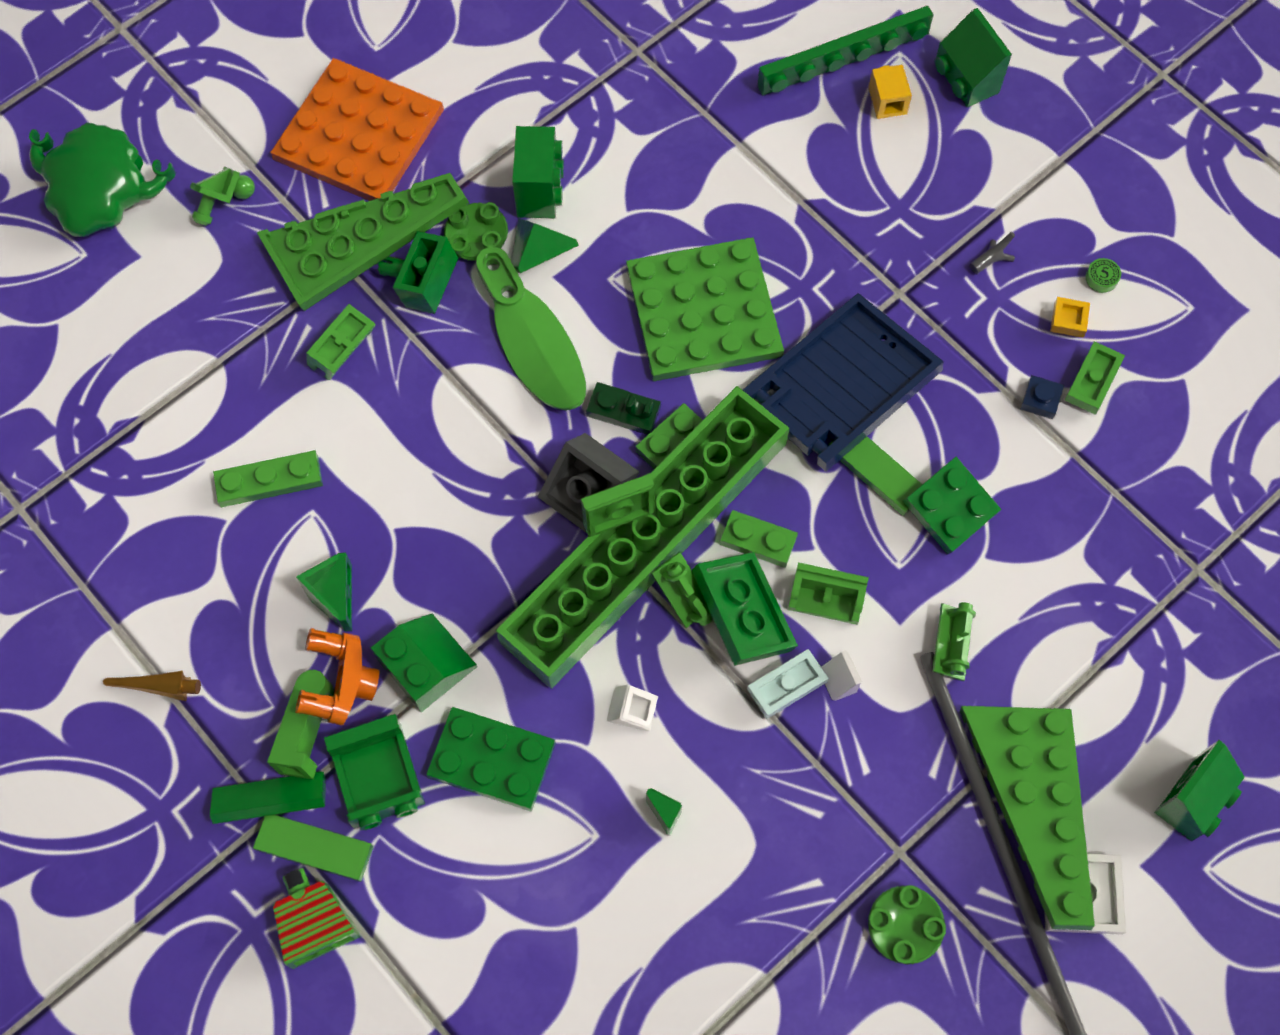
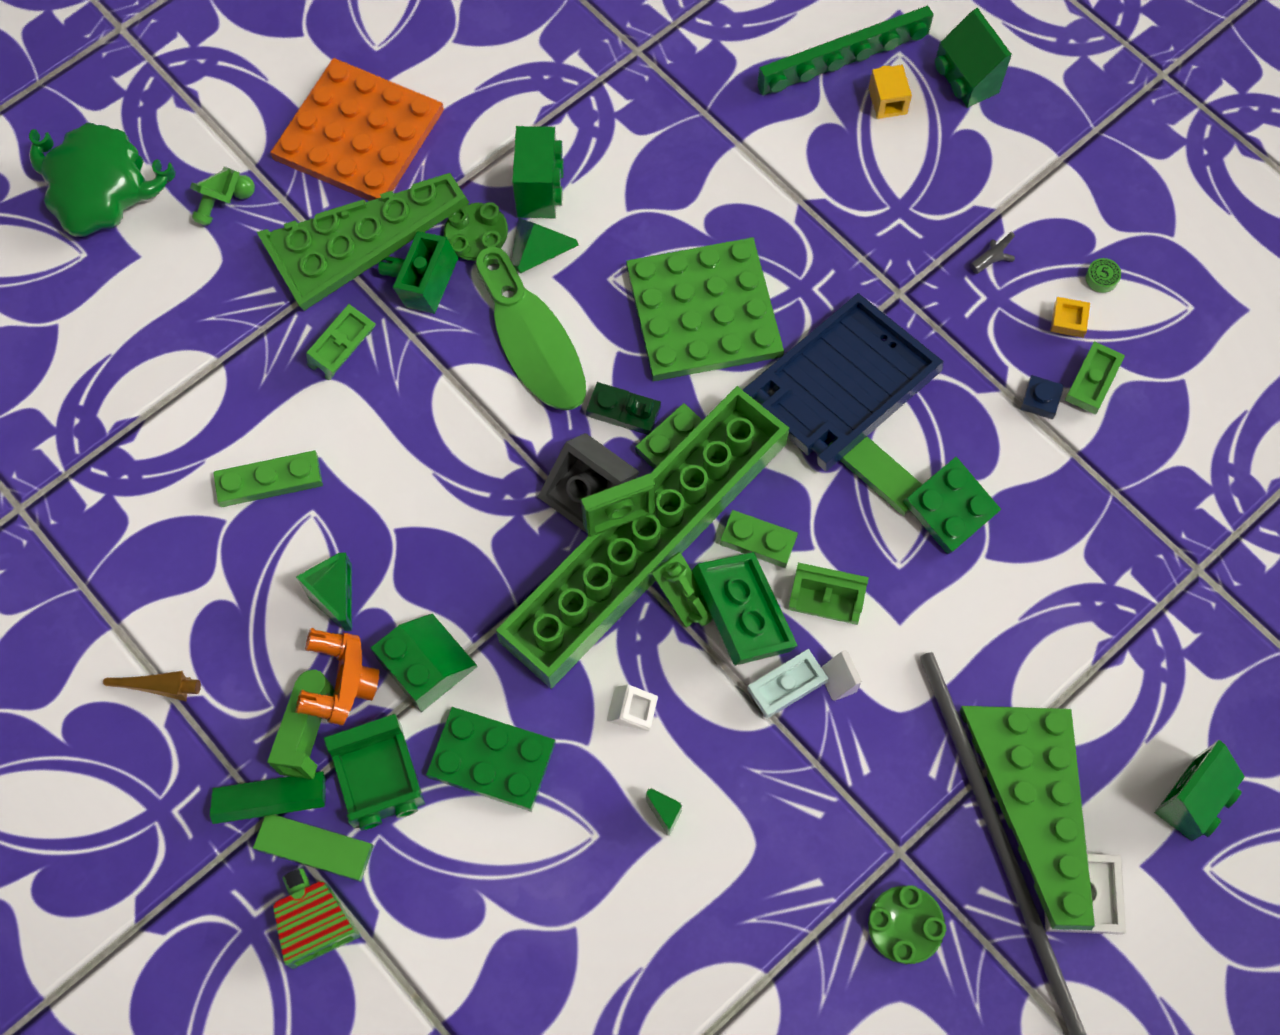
bright green hinge [932,602,976,681] -> none

